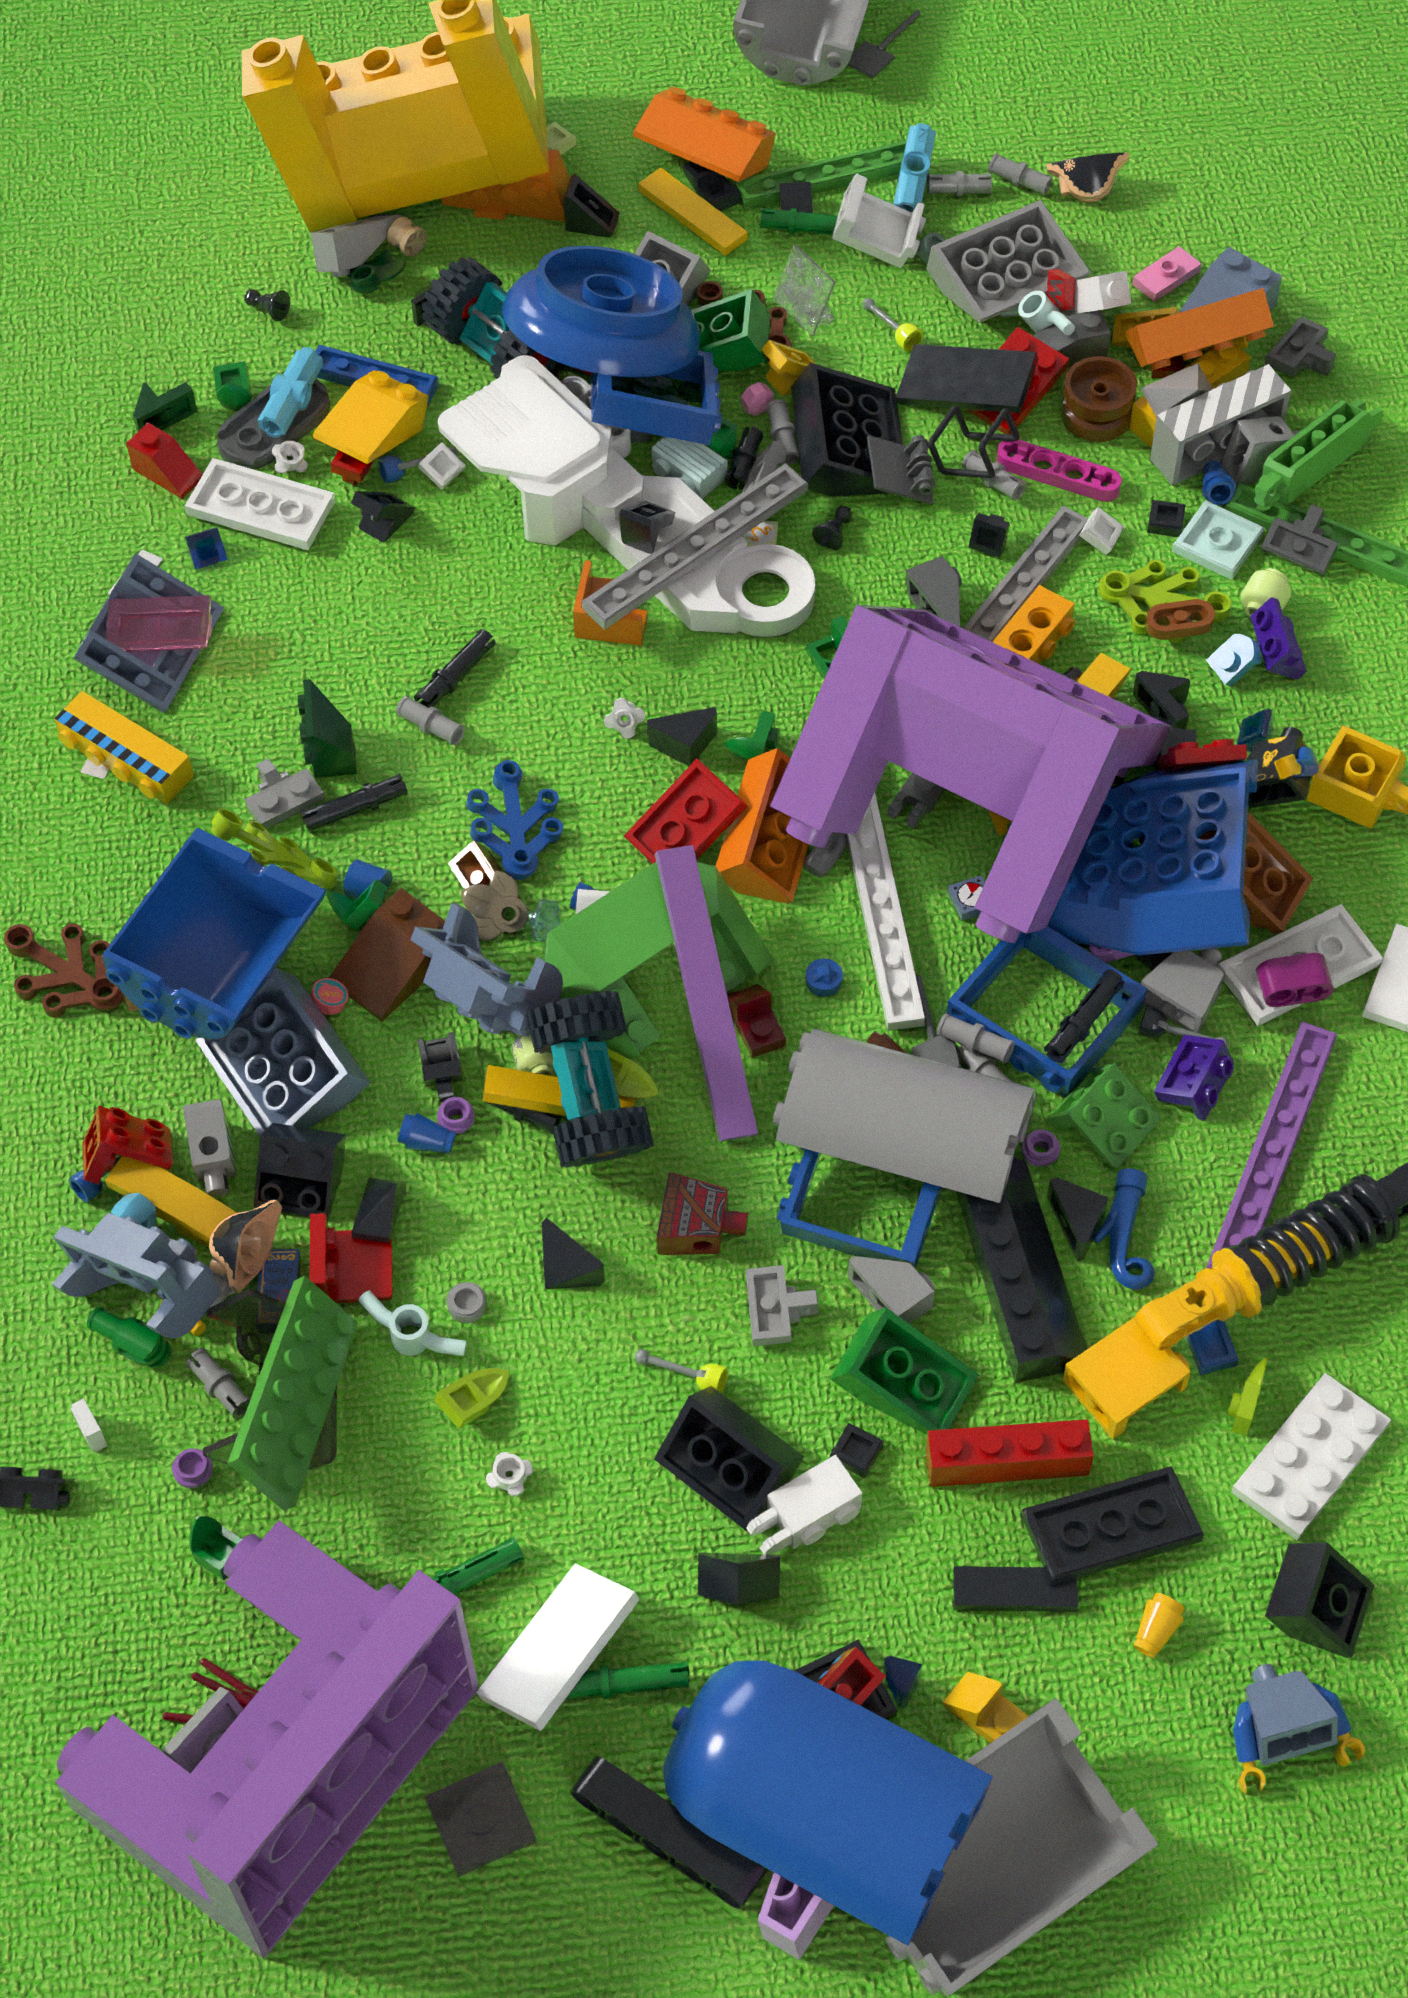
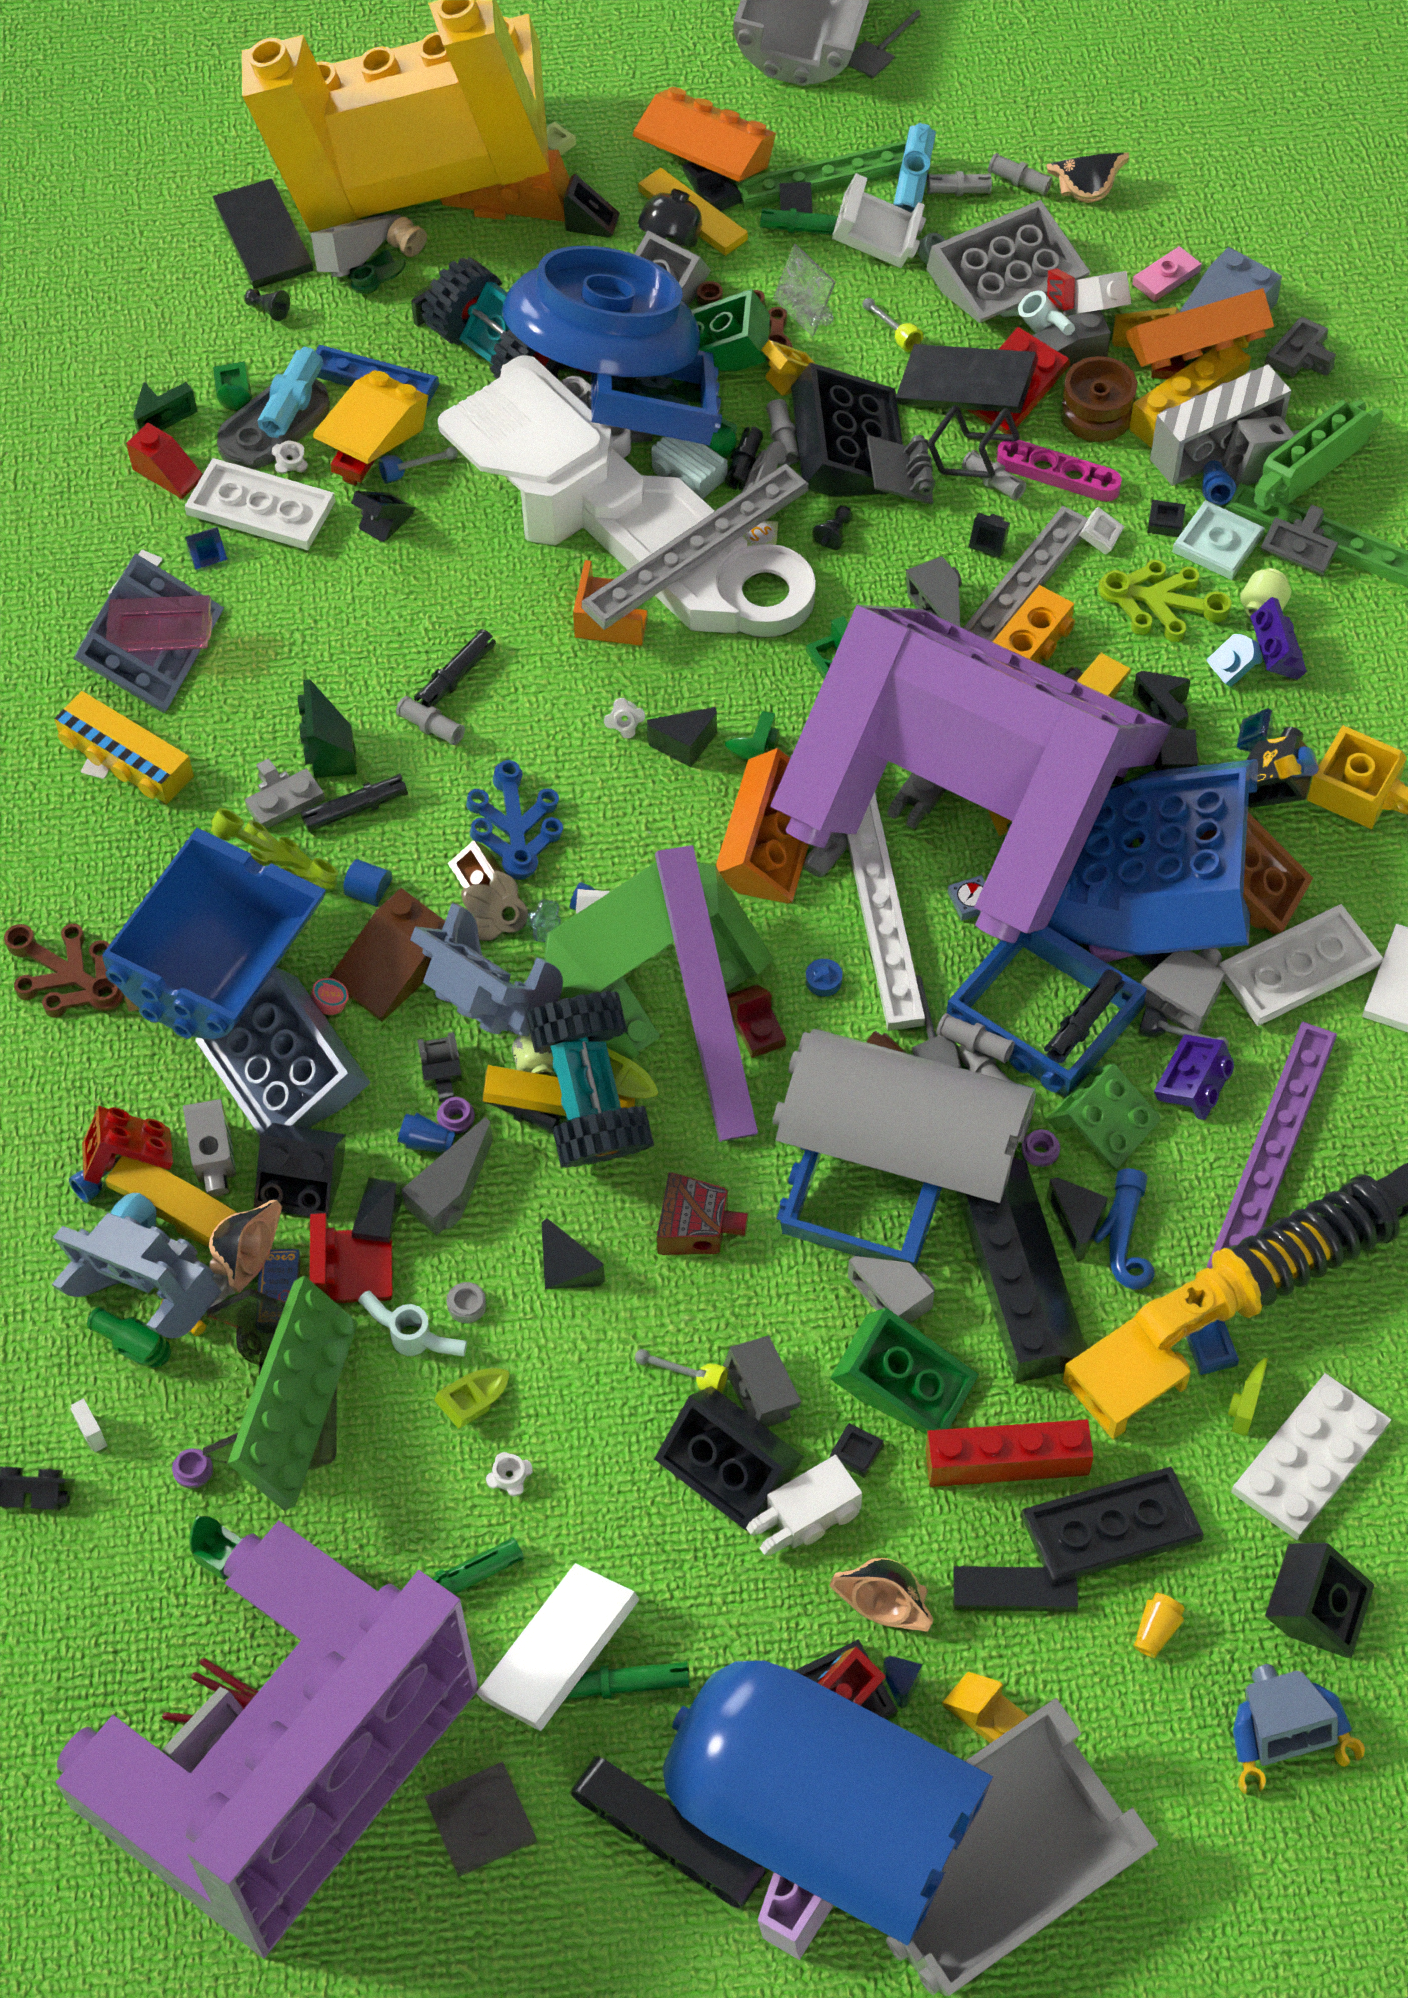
light grey pin [186,1348,251,1419] -> none
green plate [326,879,387,931] -> none
white tile [418,442,466,490] -> none
black slope [619,501,675,554] -> none
red tile [624,759,748,864] -> none
black slope [697,1553,780,1605] -> none
bright pink tile [741,382,774,416] -> none
light grey hinge [745,1265,819,1346] -> none
light grey slope [1141,363,1213,417] -> none
dark orange plate [1145,599,1215,640] -> none
red plate [1158,739,1247,770] -> none
magenta beam [1256,952,1334,1007] -> none
none -> black tile [213,178,314,289]
none -> dark grey slope [402,1117,493,1236]
none -> black cylinder [637,189,702,247]
none -> dark grey hinge [723,1335,801,1427]
none -> light nougat hat [829,1558,933,1632]

